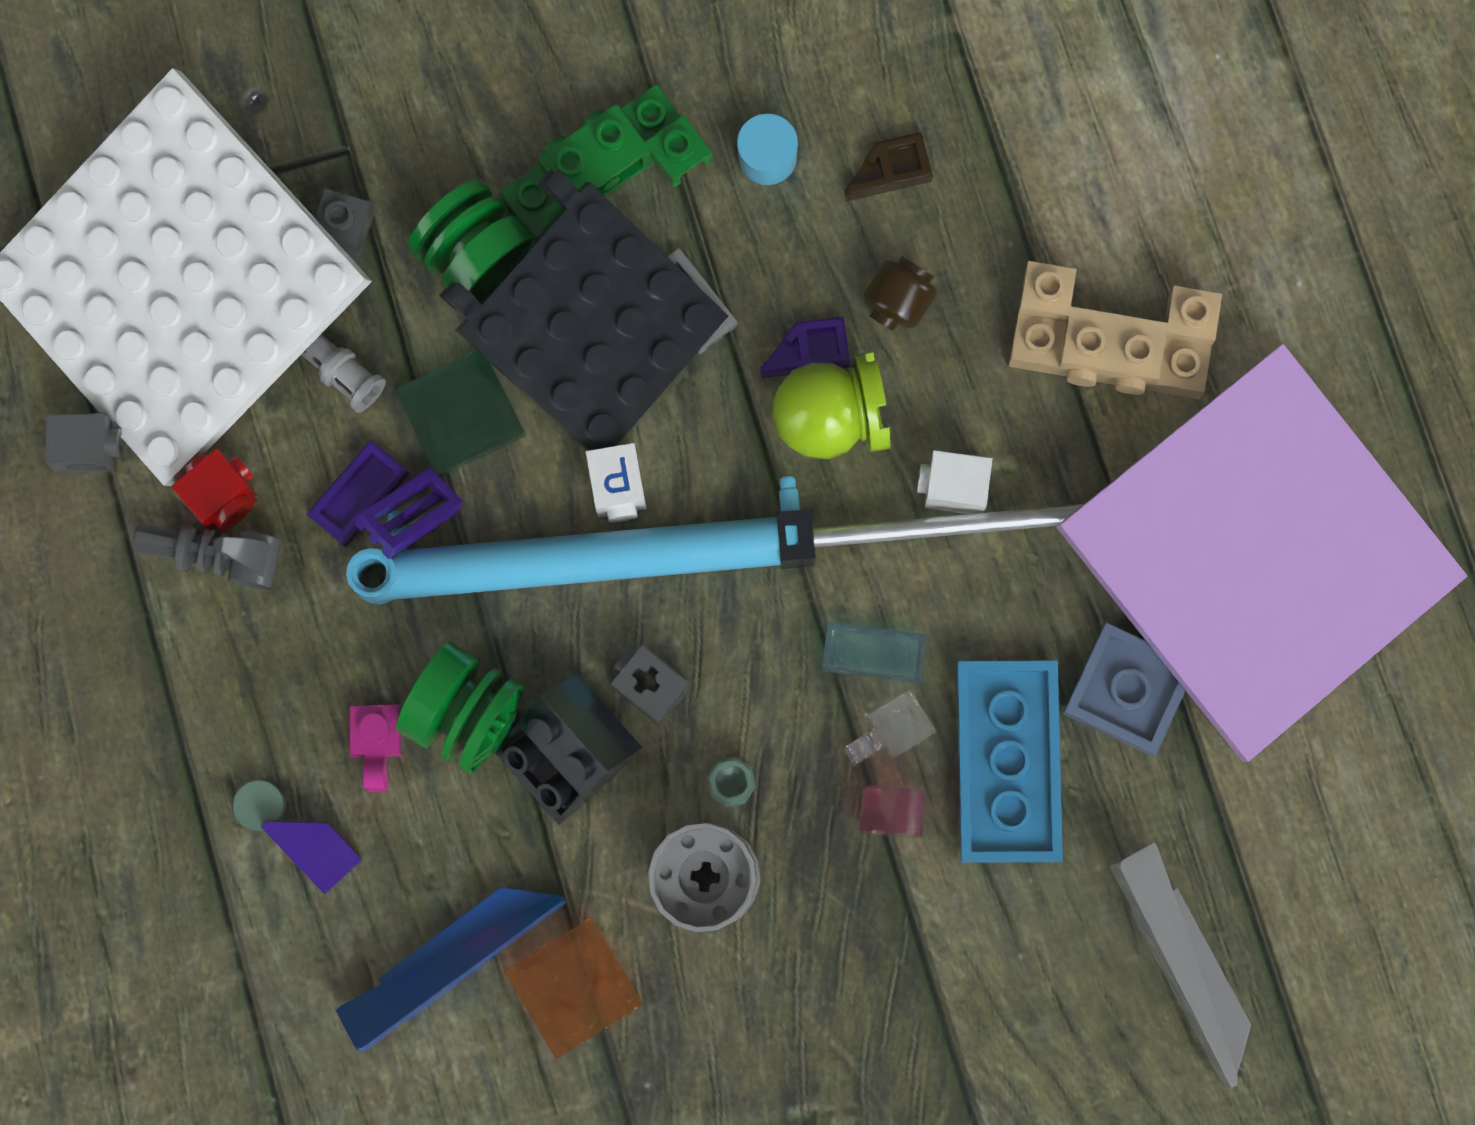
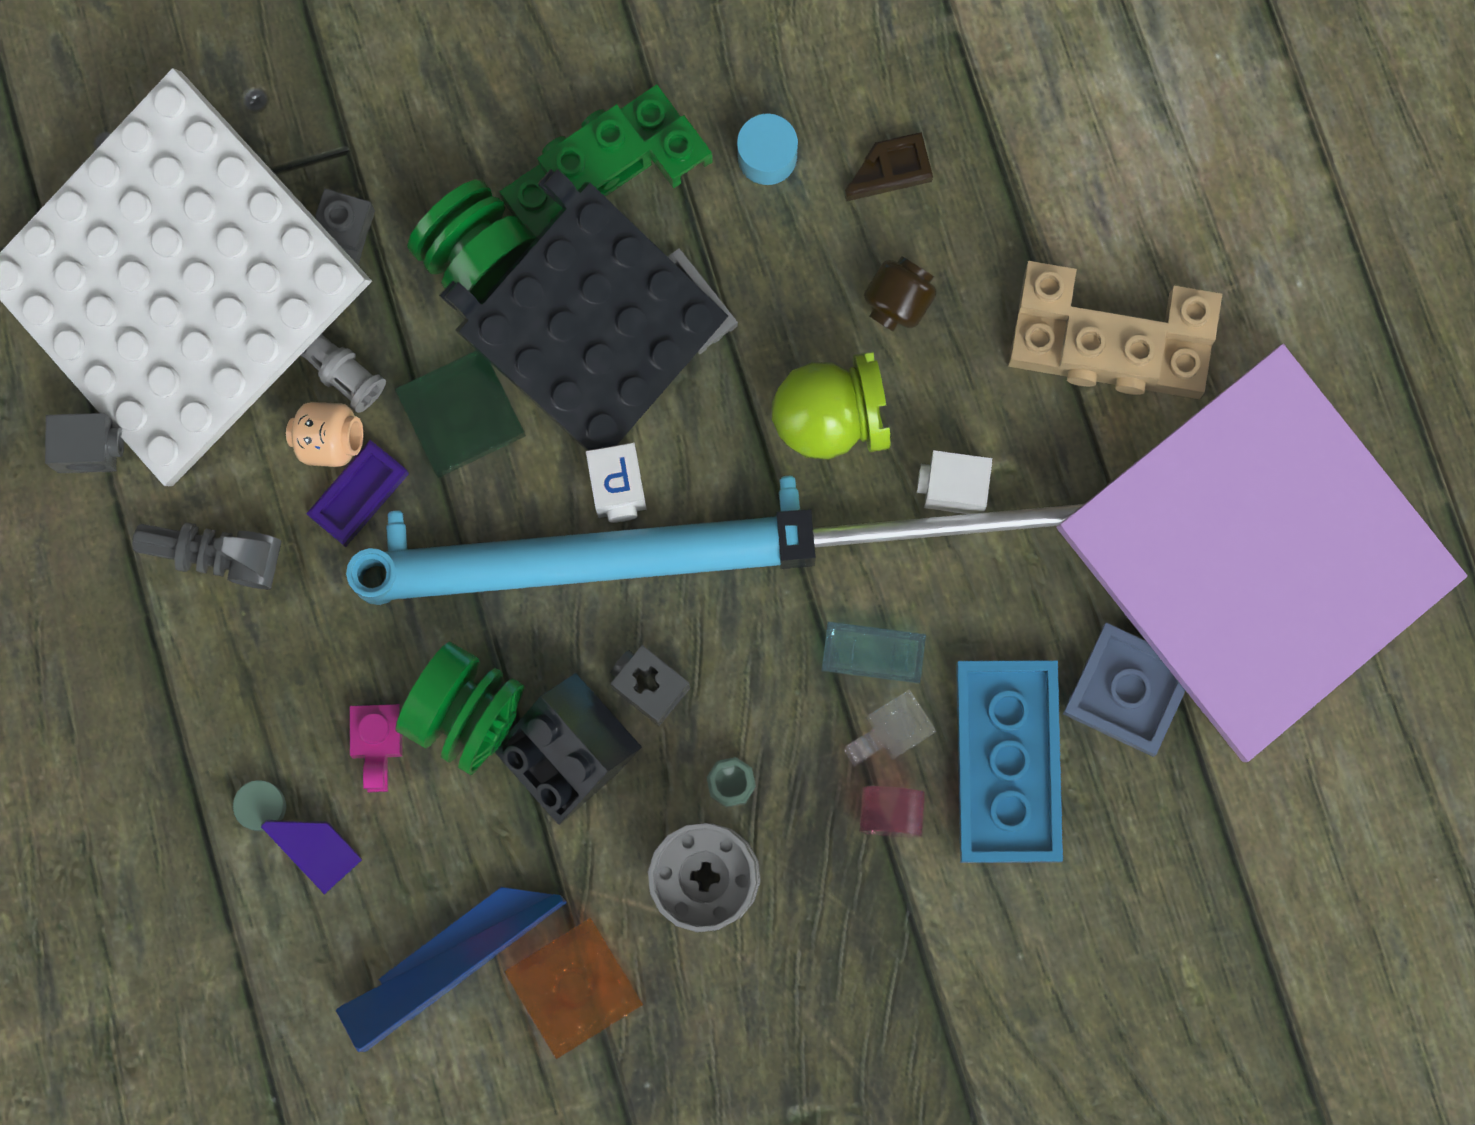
red brick [171,449,257,531] -> none
dark purple tile [355,468,463,559] -> none
dark purple tile [760,316,850,379] -> none
light grey wedge [1109,842,1251,1088] -> none
none -> light nougat head [286,402,363,467]

